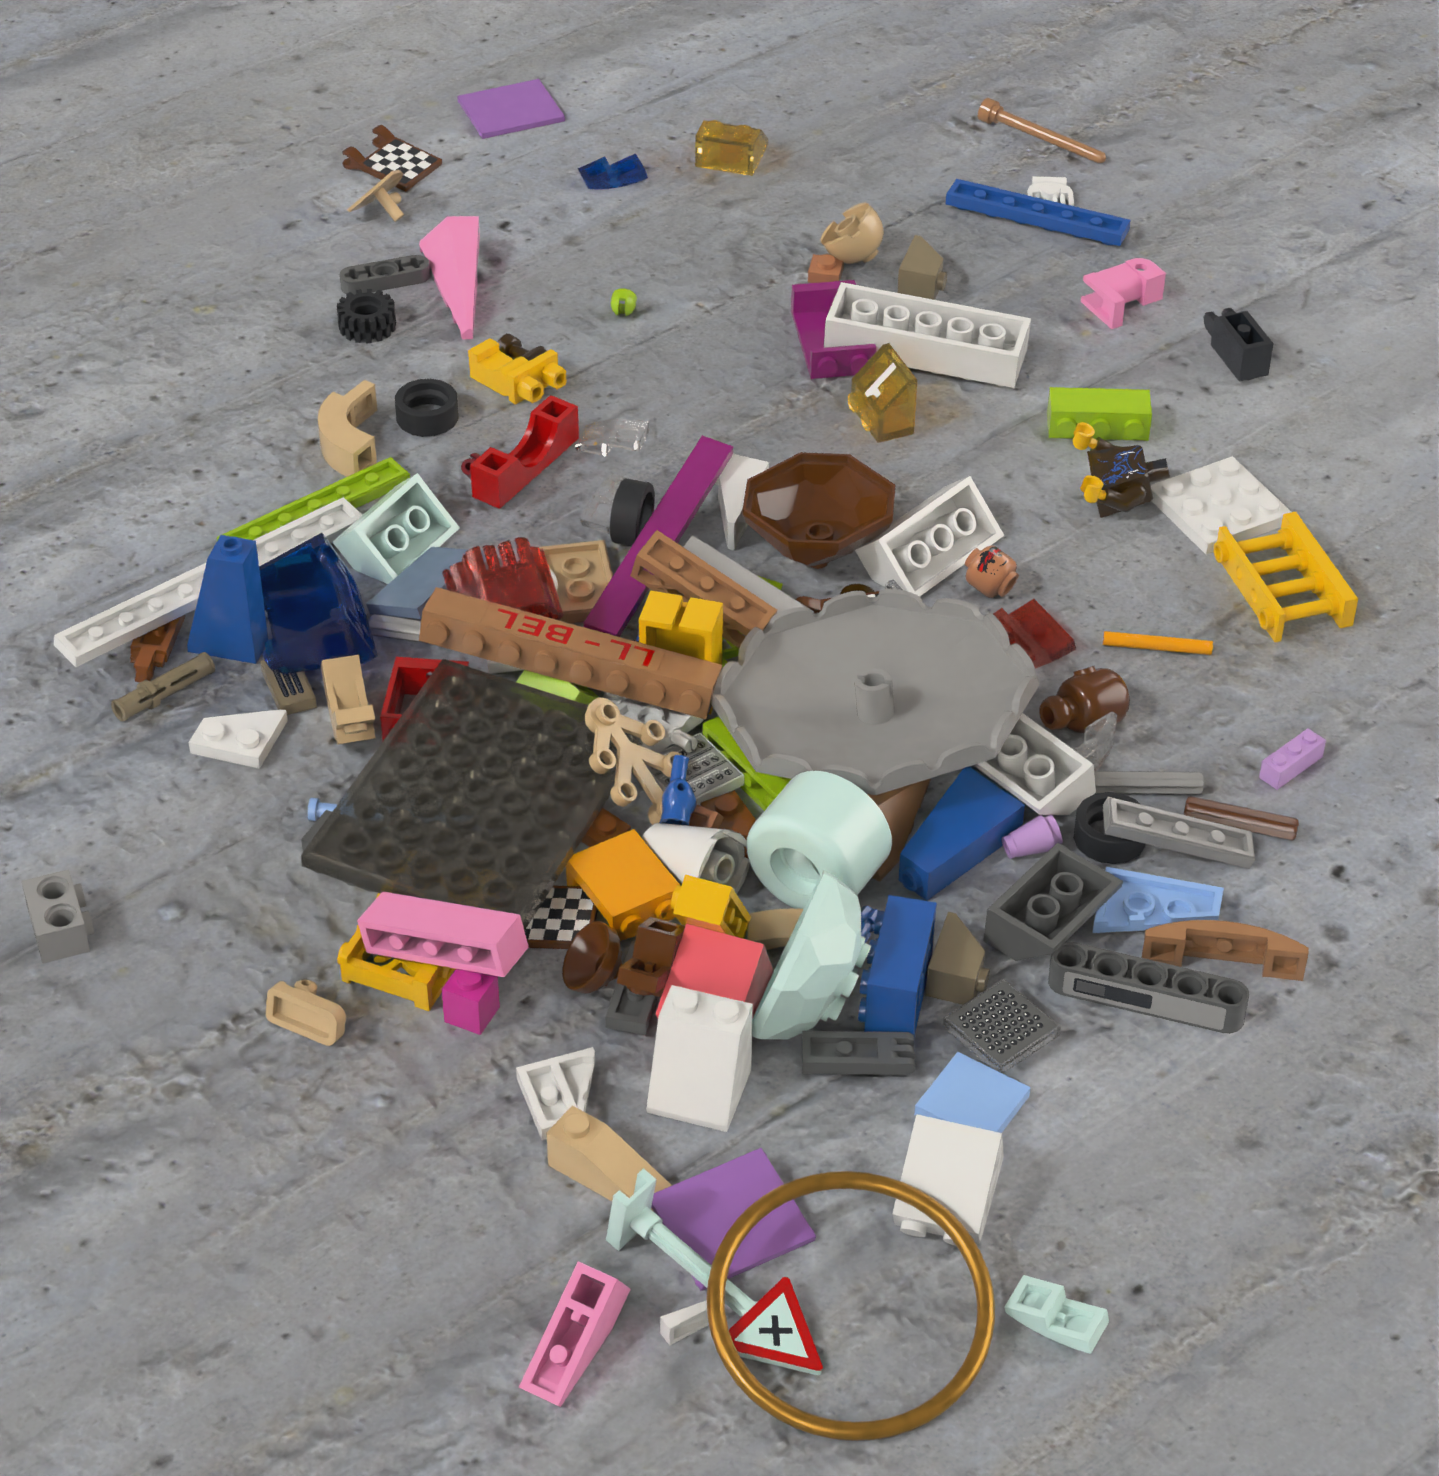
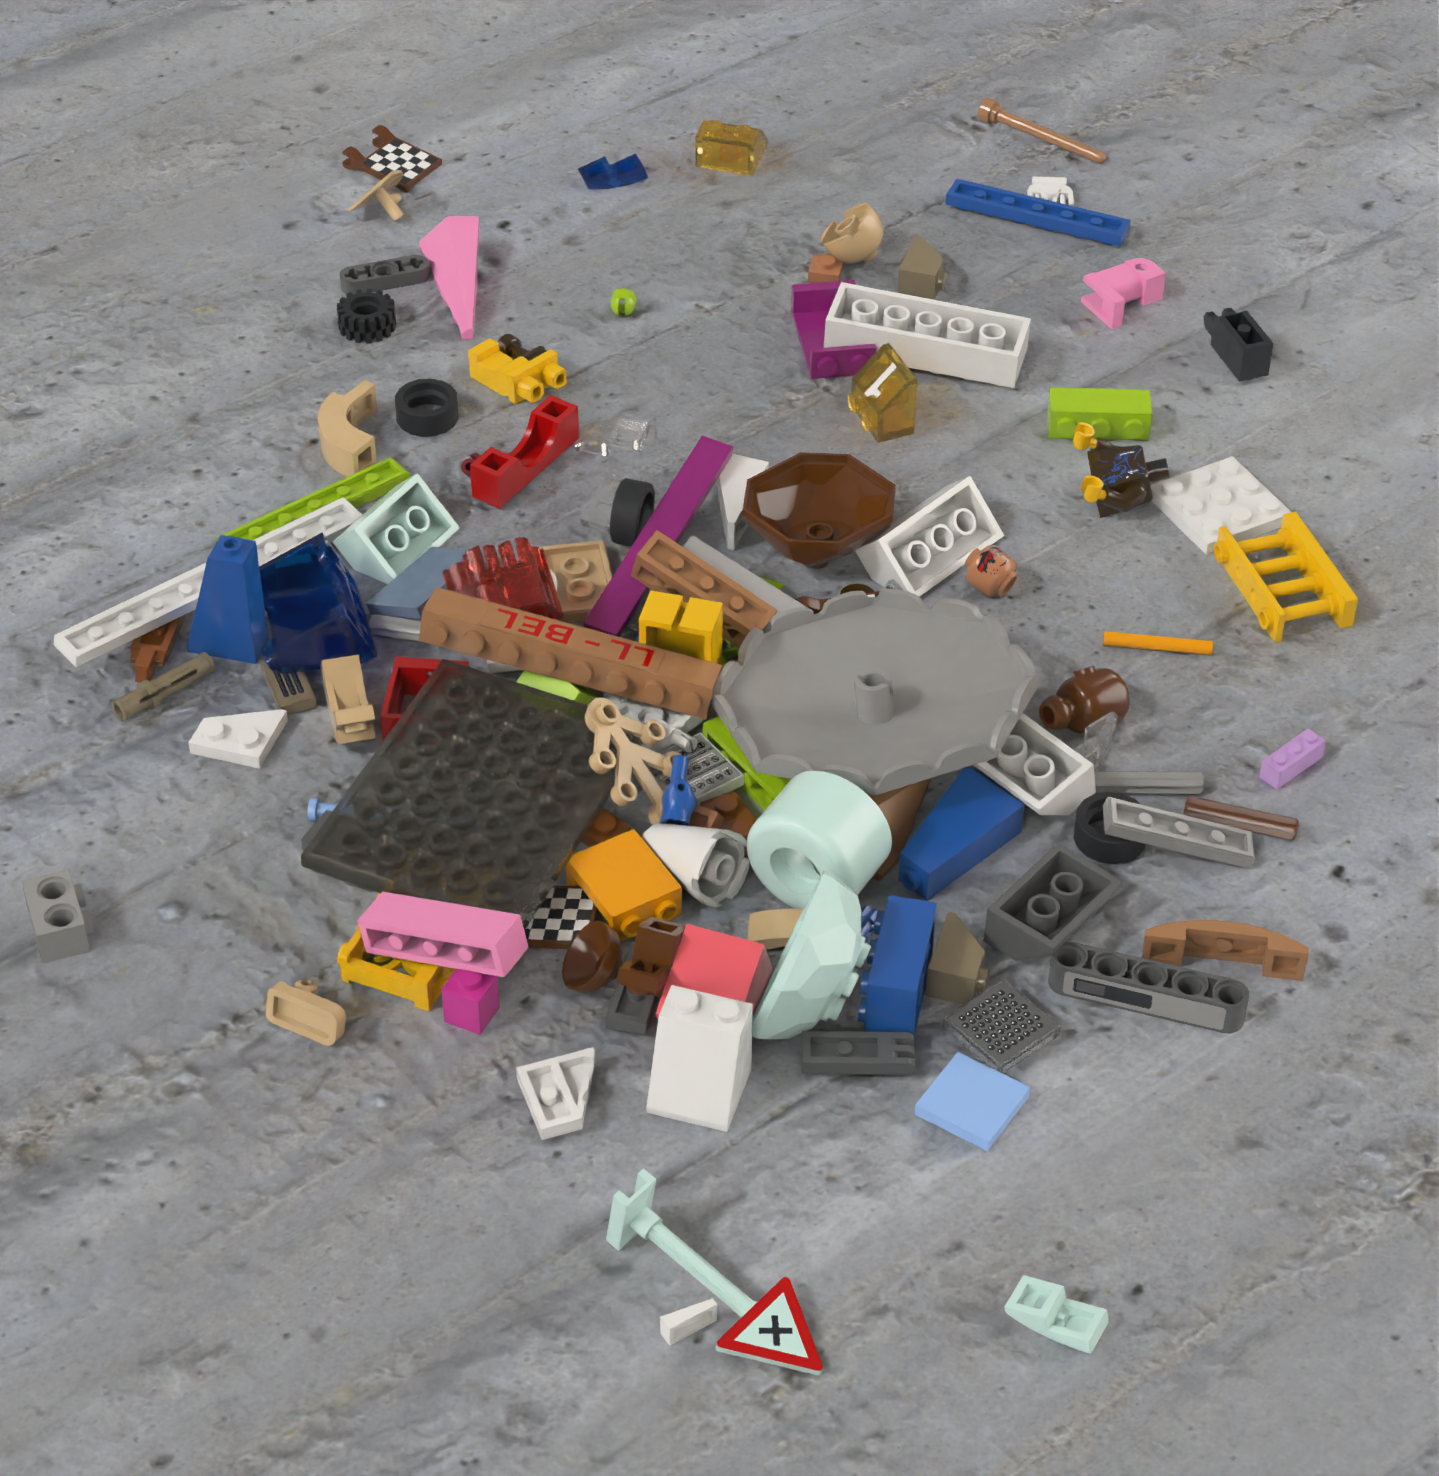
medium lavender piece [457,79,565,139] -> none
bright pink slope [519,1261,631,1407] -> none
tan slope [546,1105,672,1212] -> none
medium lavender piece [651,1148,816,1291] -> none
yellow brick [671,875,751,939] -> none
pearl gold piece [706,1171,995,1441] -> none
white slope [892,1114,1004,1246] -> none
clear red slope [993,599,1076,669] -> none
lavender cone [1002,815,1063,859] -> none
light blue wing [1093,867,1224,933] -> none

